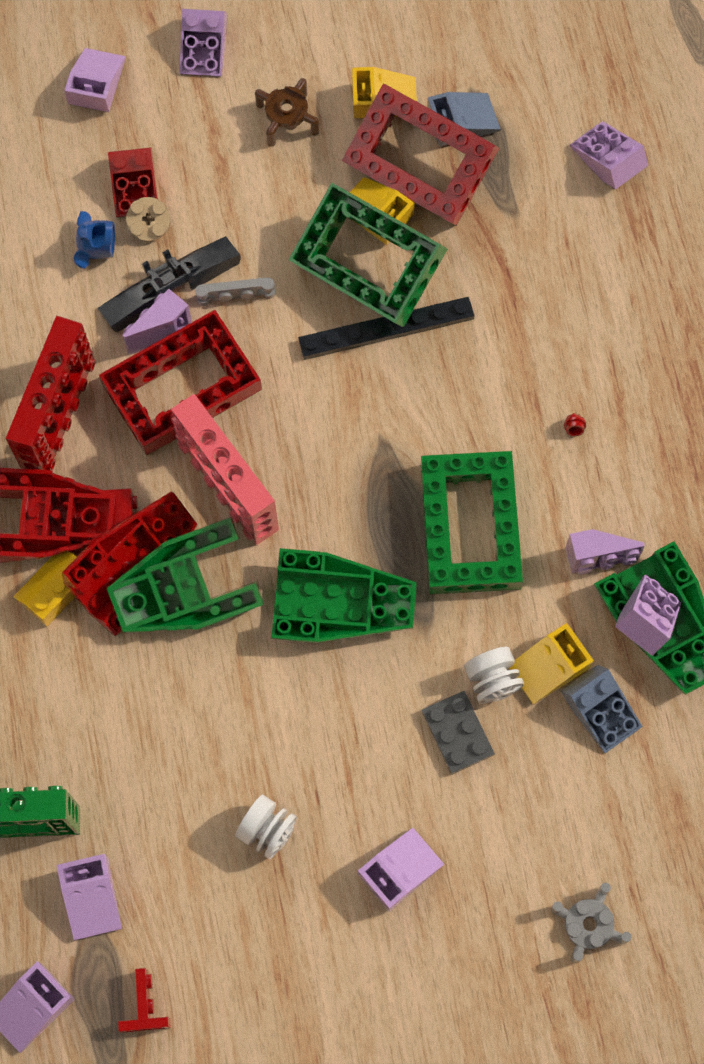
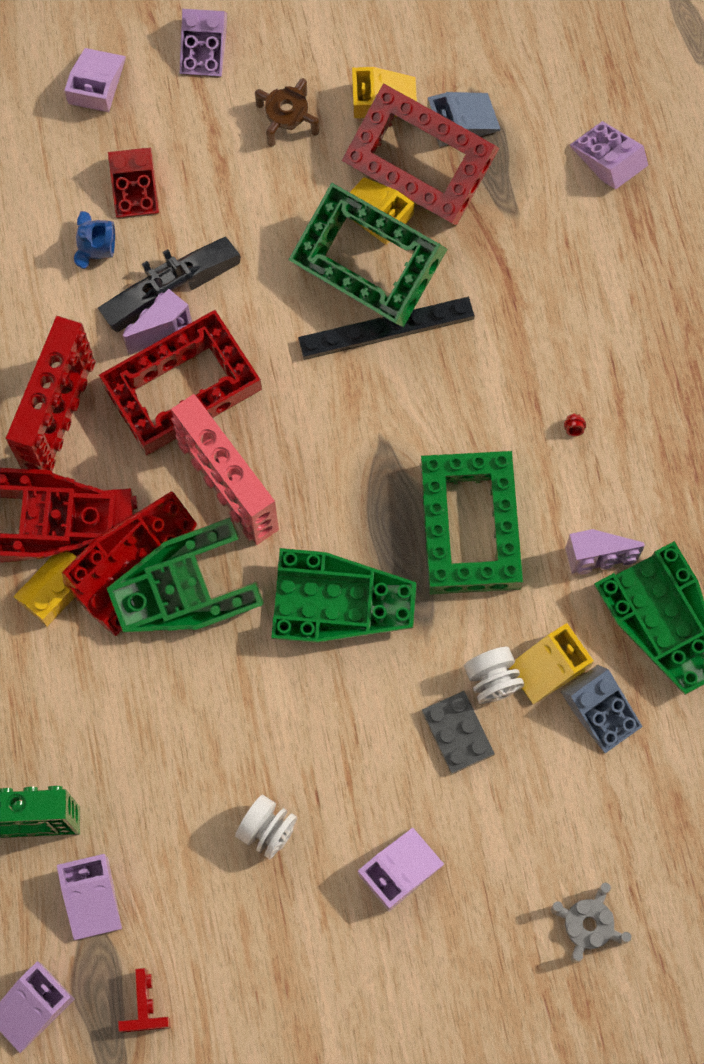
tan plate [126,197,170,242] -> none
light grey plate [195,277,275,306] -> none
lavender slope [615,575,681,655] -> none

